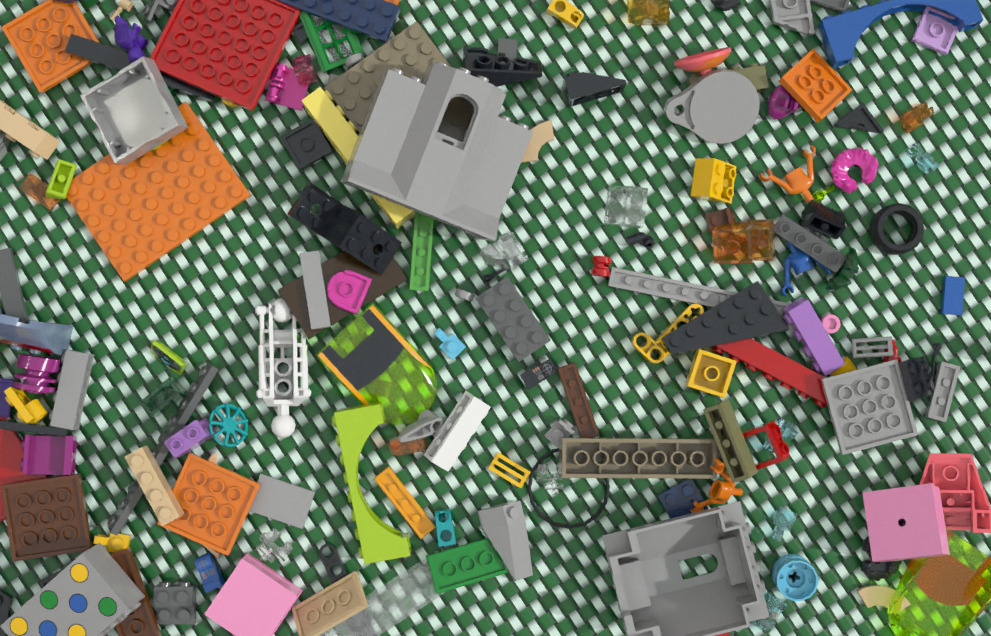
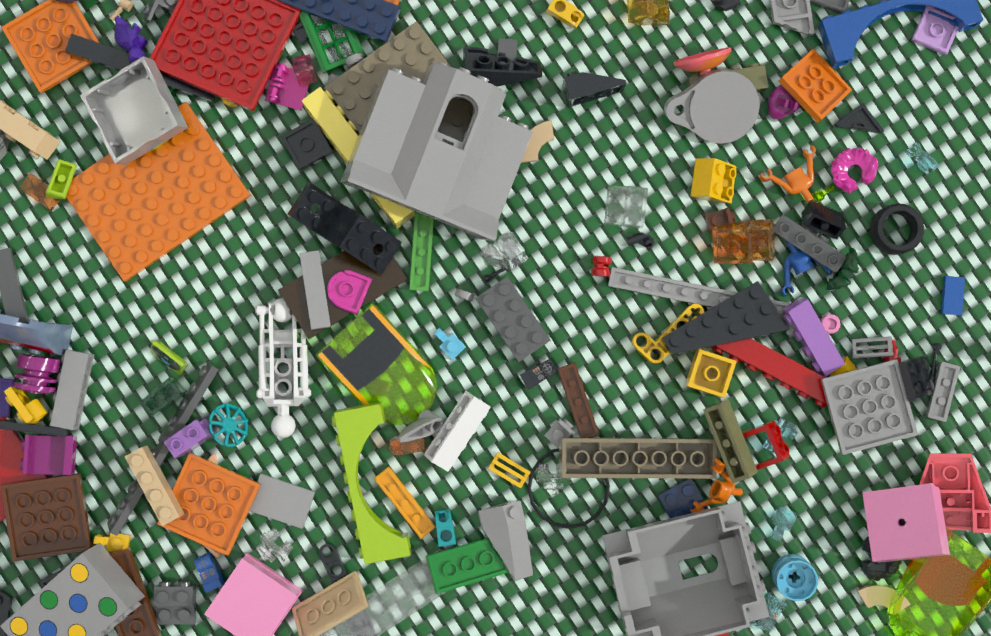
clear orange plate [900,102,934,133] -> none

